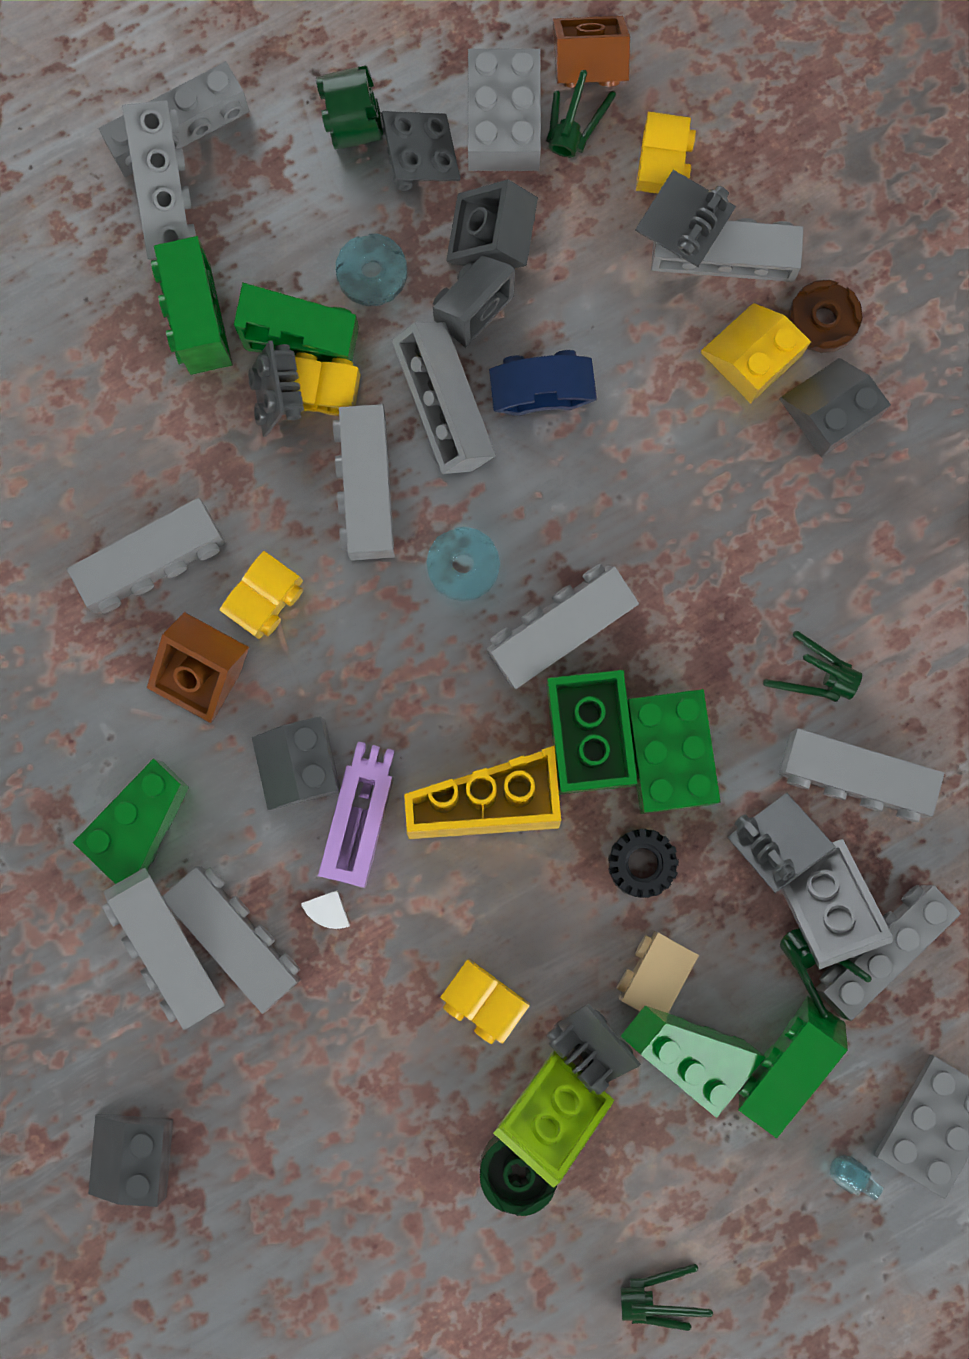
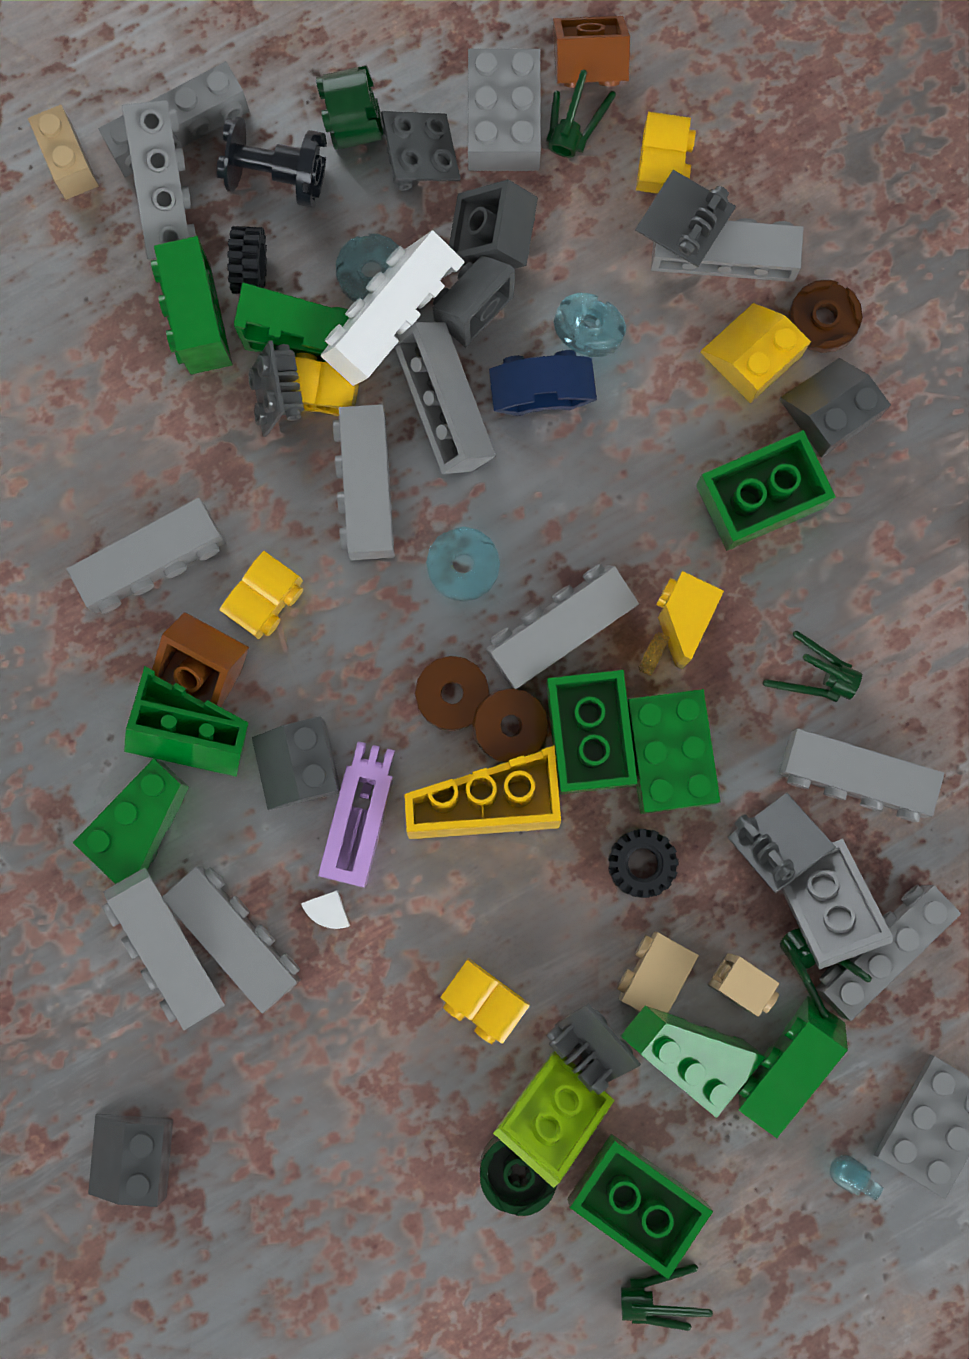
none -> tan brick [28,104,99,200]
none -> green wedge [124,666,249,777]
none -> black piece [216,117,327,208]
none -> black tyre [227,226,267,294]
none -> white wedge [320,230,465,386]
none -> reddish brown tile [415,656,489,731]
none -> reddish brown tile [472,688,548,762]
none -> clear light blue tile [553,293,626,357]
none -> green brick [567,1134,713,1279]
none -> clear yellow tile [638,632,670,676]
none -> yellow slope [656,571,724,669]
none -> green brick [696,430,836,551]
none -> tan brick [708,953,780,1017]

